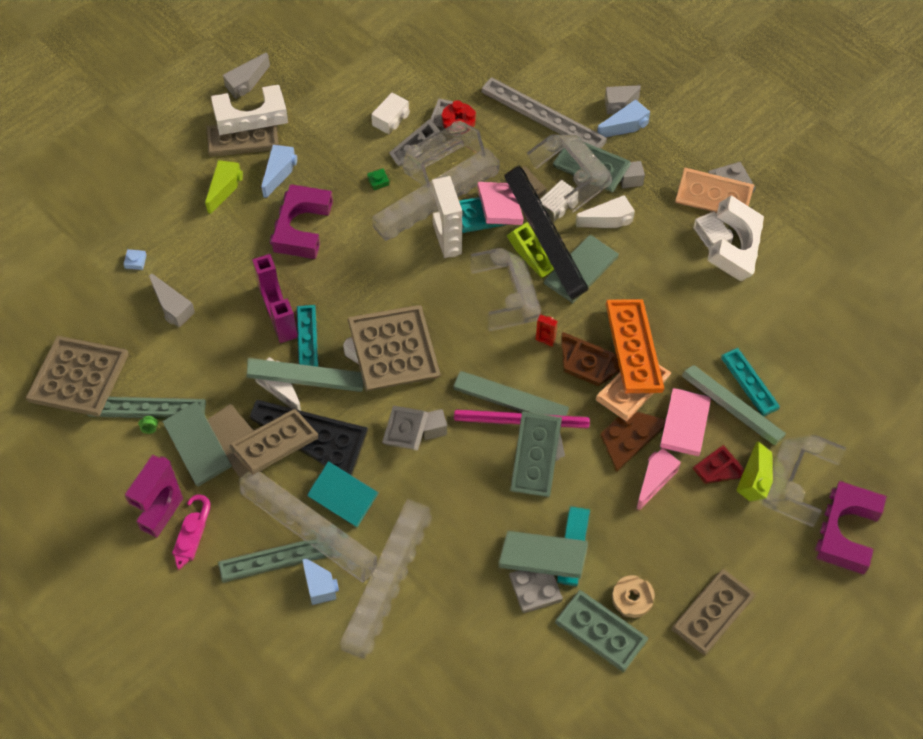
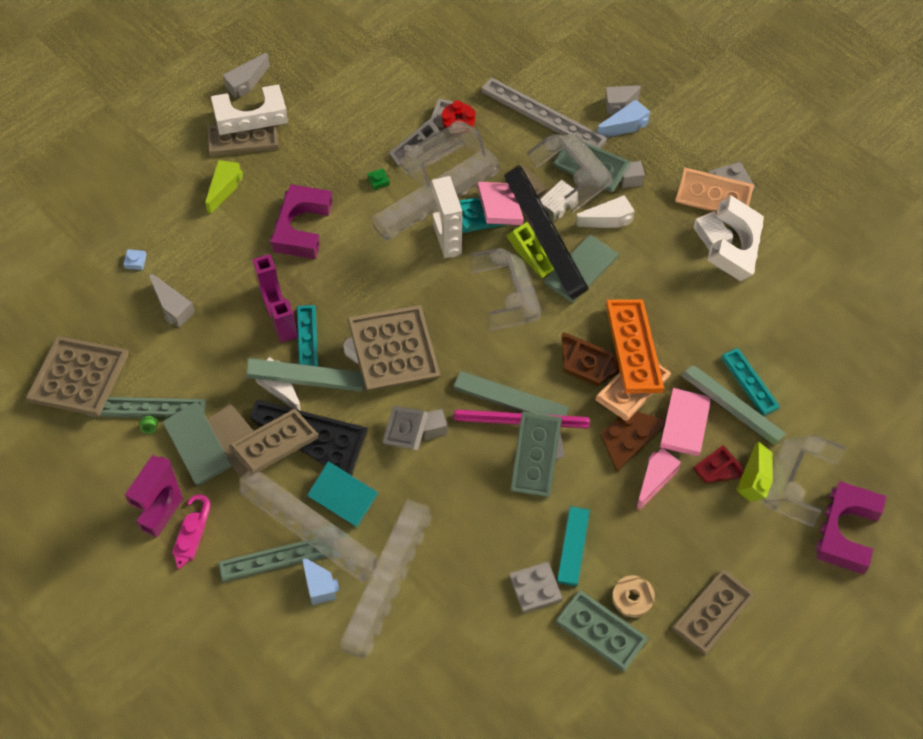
light blue slope [261,145,297,198] -> none
white brick [371,93,410,134] -> none
sand green tile [499,531,588,579] -> none
red plate [535,314,558,347] -> none

